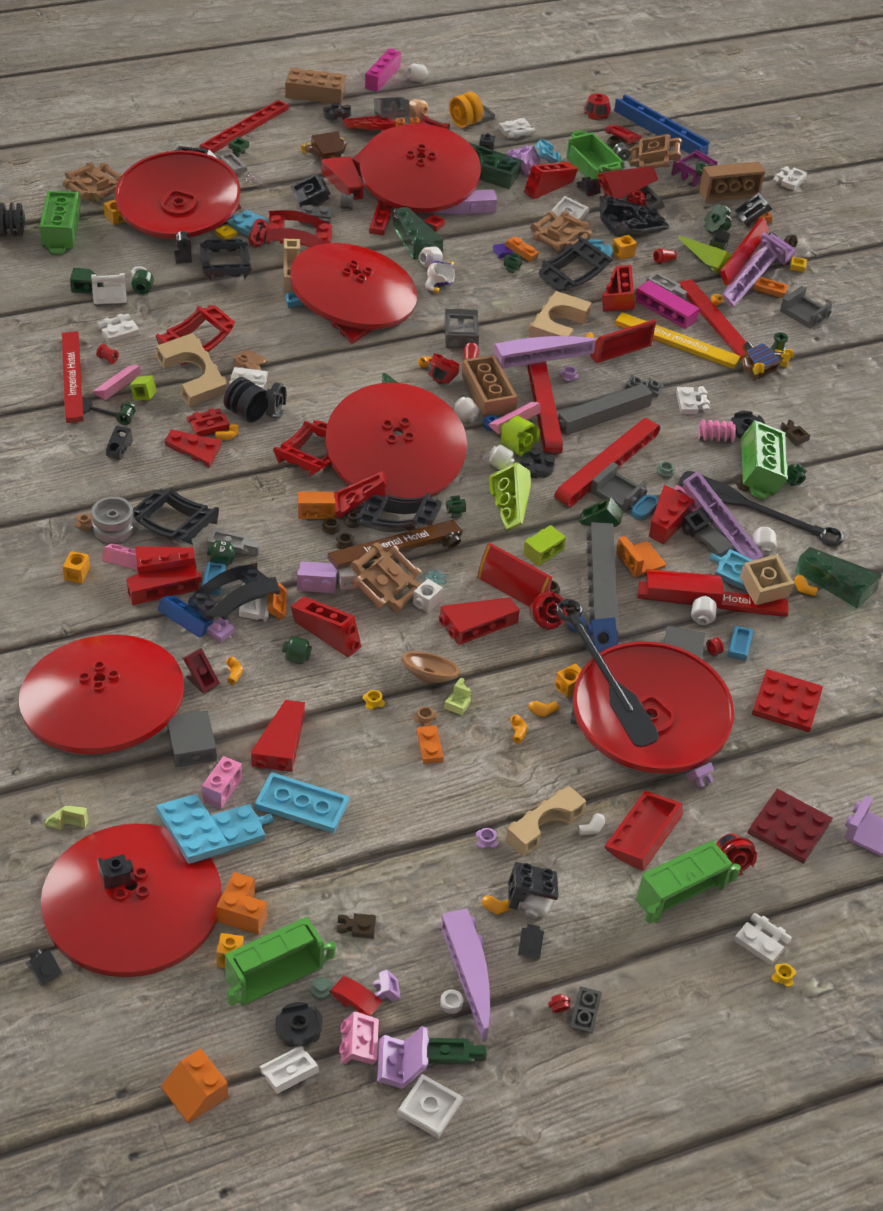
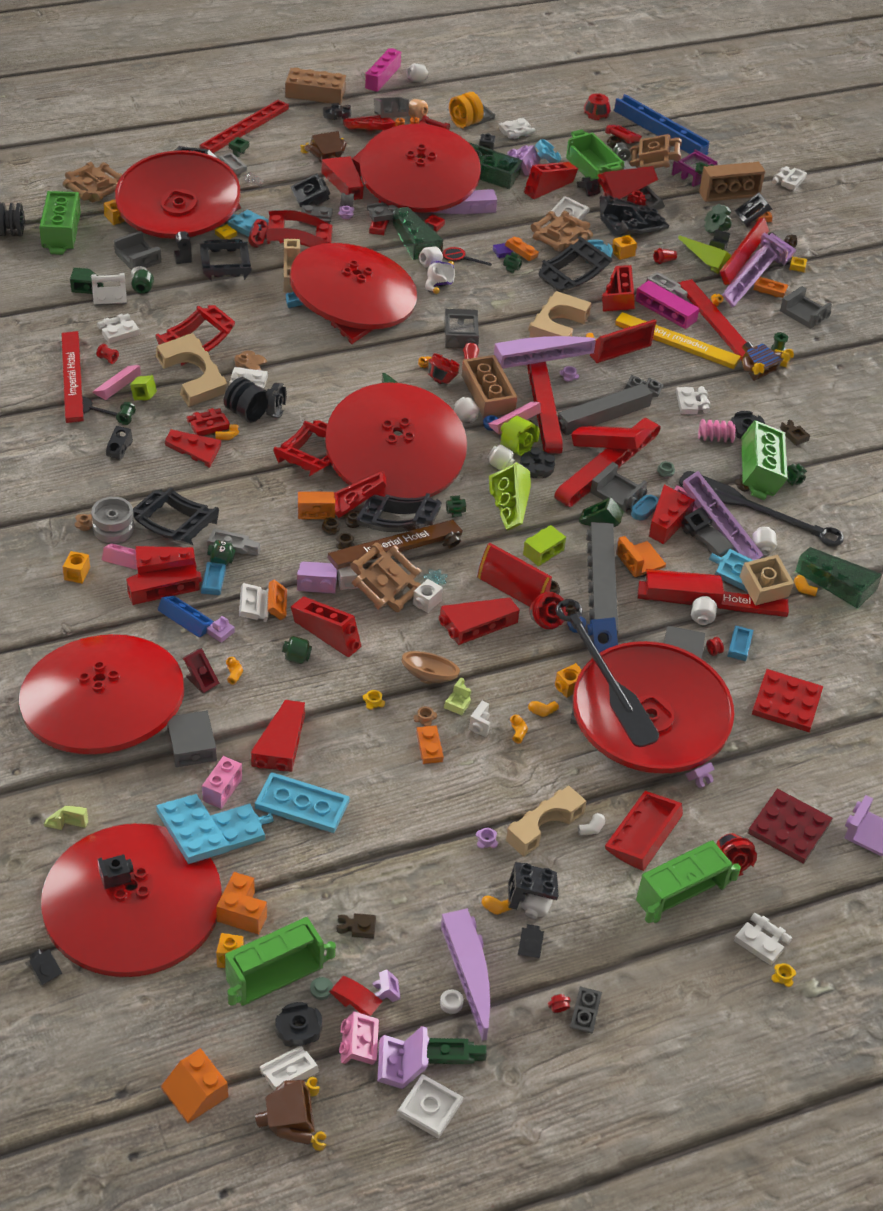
black wedge [188,562,280,620] -> none
none -> dark grey panel [114,231,162,270]
none -> reddish brown torso [255,1077,327,1151]
none -> lavender plate [338,206,354,219]
none -> dark grey plate [367,202,403,222]
none -> black piece [442,247,492,266]
none -> white bracket [469,701,490,737]
none -> red slope [571,426,651,450]

